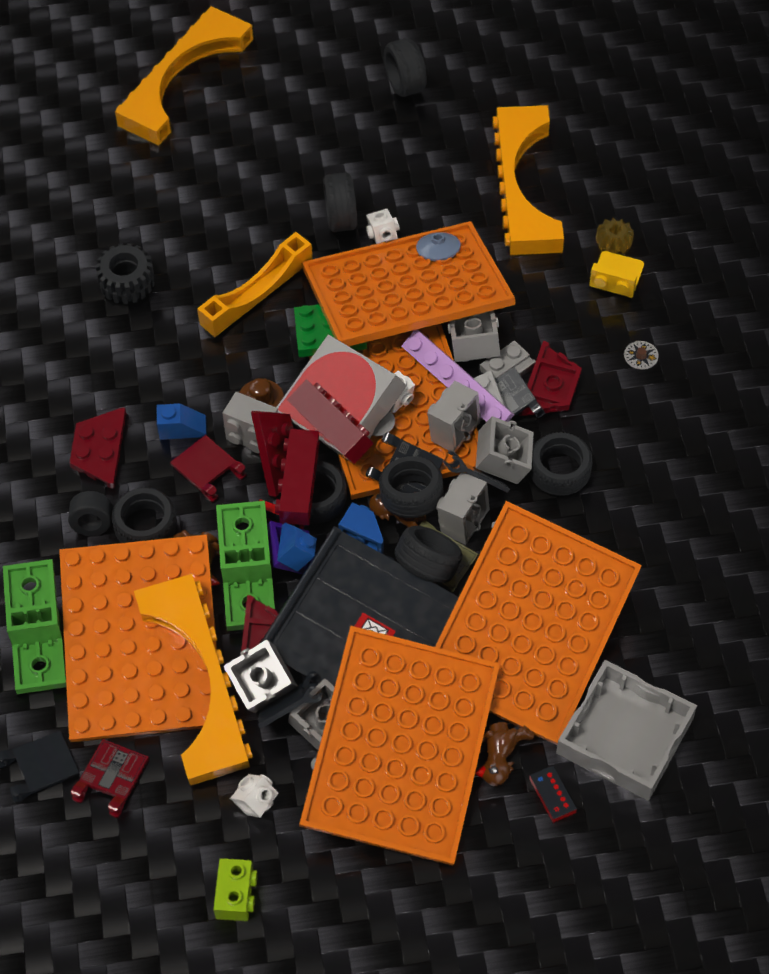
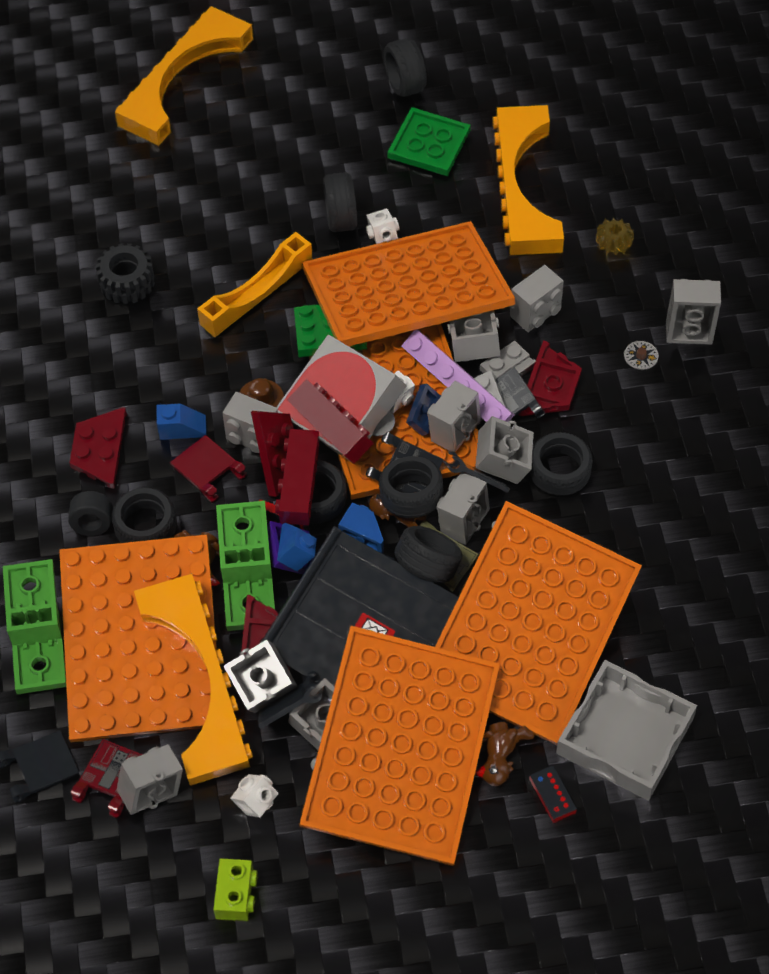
sand blue dish [416,232,461,261] -> none
yellow bracket [589,251,644,298] -> none
none -> light grey brick [117,744,183,815]
none -> green plate [388,107,471,176]
none -> dark blue plate [406,383,441,436]
none -> light grey brick [509,265,564,332]
none -> light grey brick [666,279,721,344]

